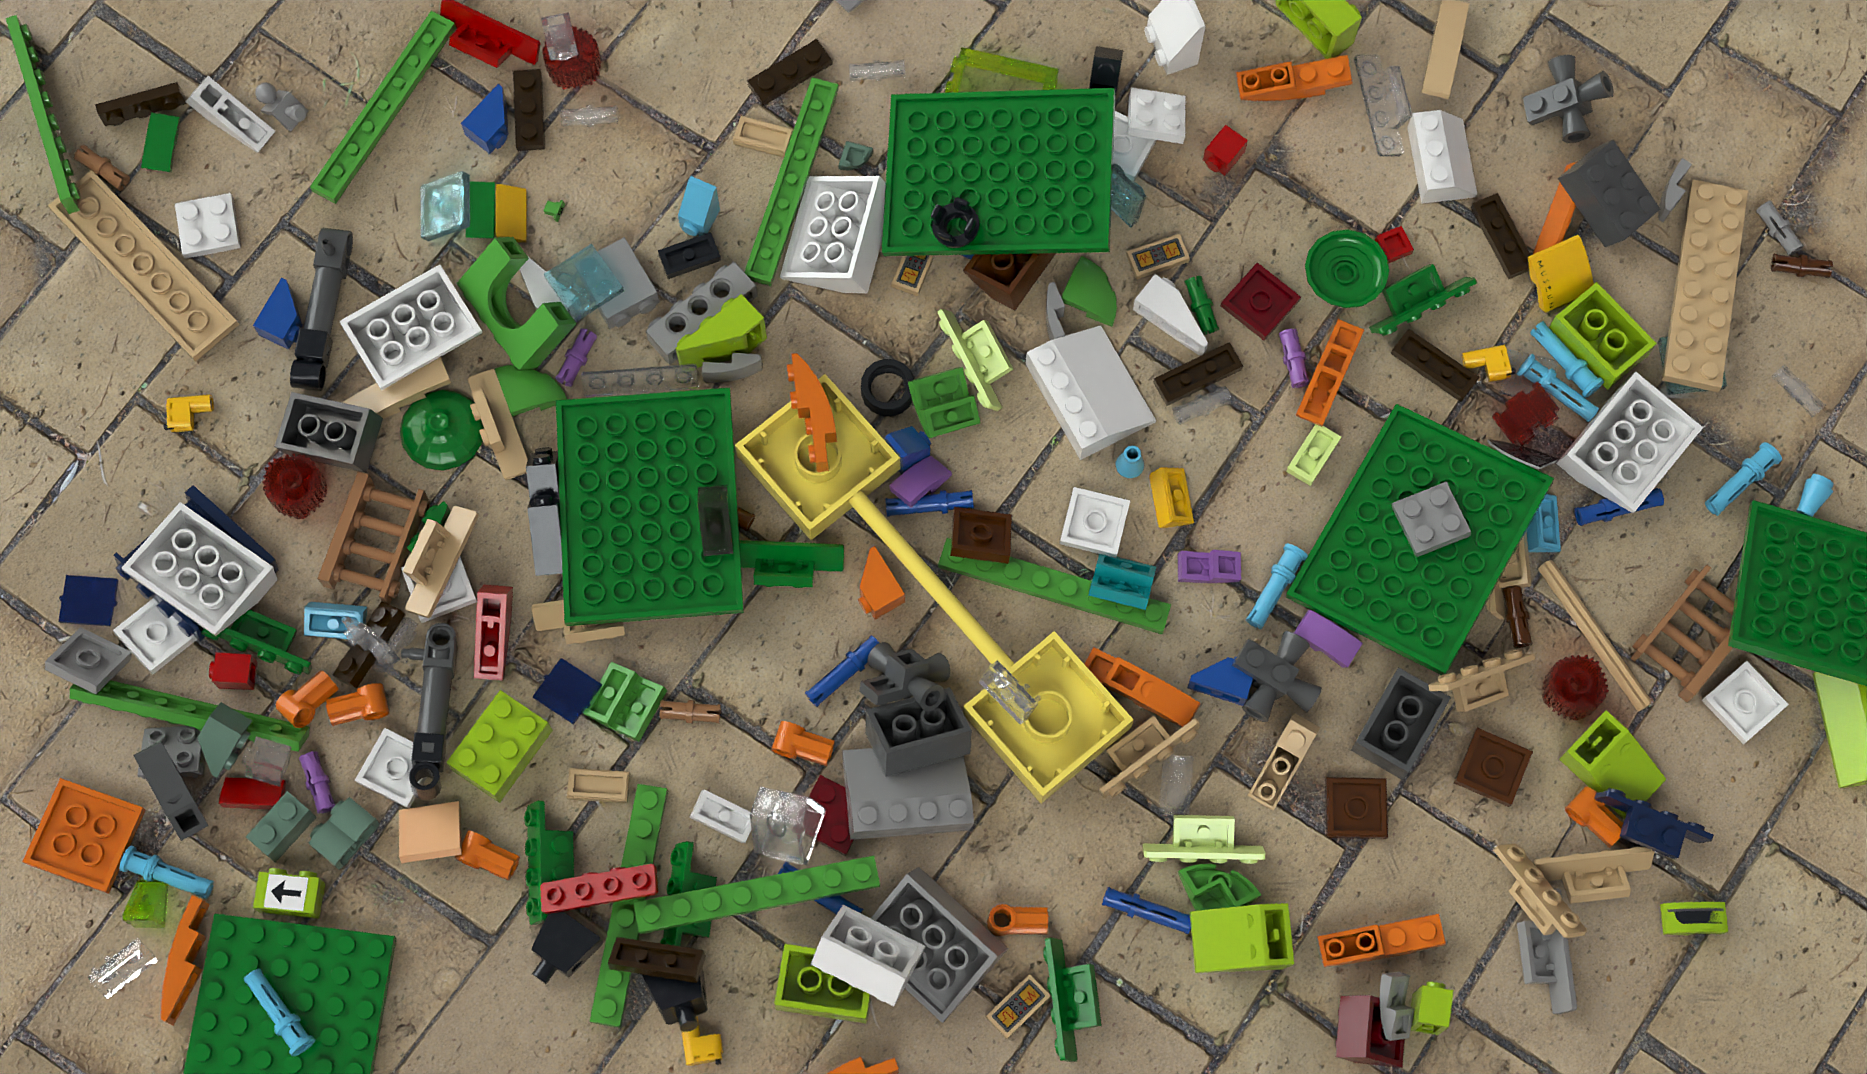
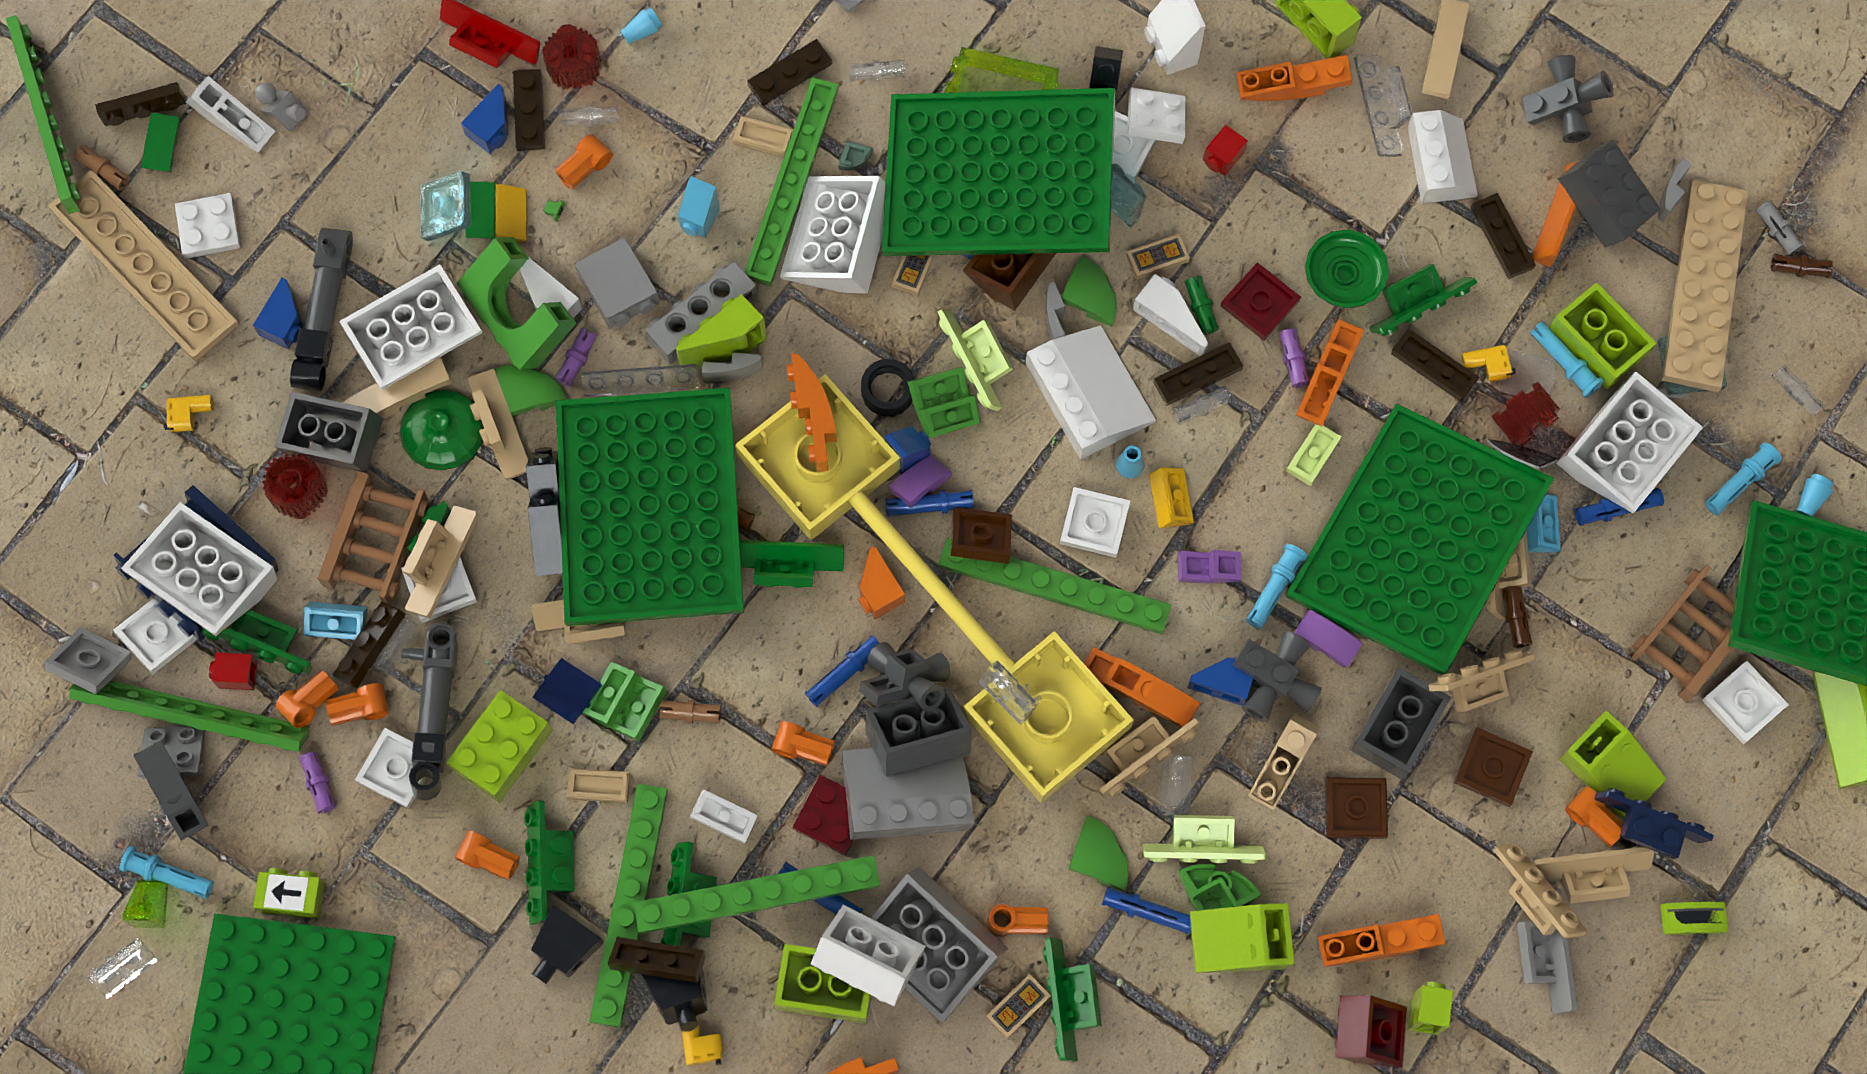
orange plate [22,778,146,894] -> none
clear blue piece [58,575,119,627] -> none
orange slope [160,895,210,1026] -> none
sand green slope [198,702,252,778] -> none
red slope [218,777,286,810] -> none
clear brick [242,736,291,787] -> none
medium azure pin [244,968,315,1057] -> none
sand green brick [246,791,317,863] -> none
sand green brick [309,797,380,870] -> none
bright green plate [310,11,456,204] -> none
clear slope [341,616,400,666] -> none
light nougat tile [399,801,462,863] -> none
red slope [473,584,513,681] -> none
bracket [540,864,658,914] -> none
clear brick [541,12,578,61] -> none
clear light blue plate [543,244,624,322] -> none
black plate [658,232,721,279] -> none
clear smoke slope [698,485,733,556] -> none
clear slope [750,786,826,865] -> none
black piece [931,197,980,248] -> none
teal slope [1088,554,1156,610] -> none
red tile [1375,225,1414,263] -> none
light grey slope [1380,972,1414,1041] -> none
light grey plate [1392,482,1471,557] -> none
medium azure pin [1516,354,1599,422] -> none
yellow slope [1528,235,1594,313] -> none
tan axle [1538,560,1652,711] -> none
clear red brick [1542,655,1609,720] -> none
none -> orange piece [555,134,613,190]
none -> medium azure cone [620,7,663,45]
none -> bright green brick [1068,815,1128,892]

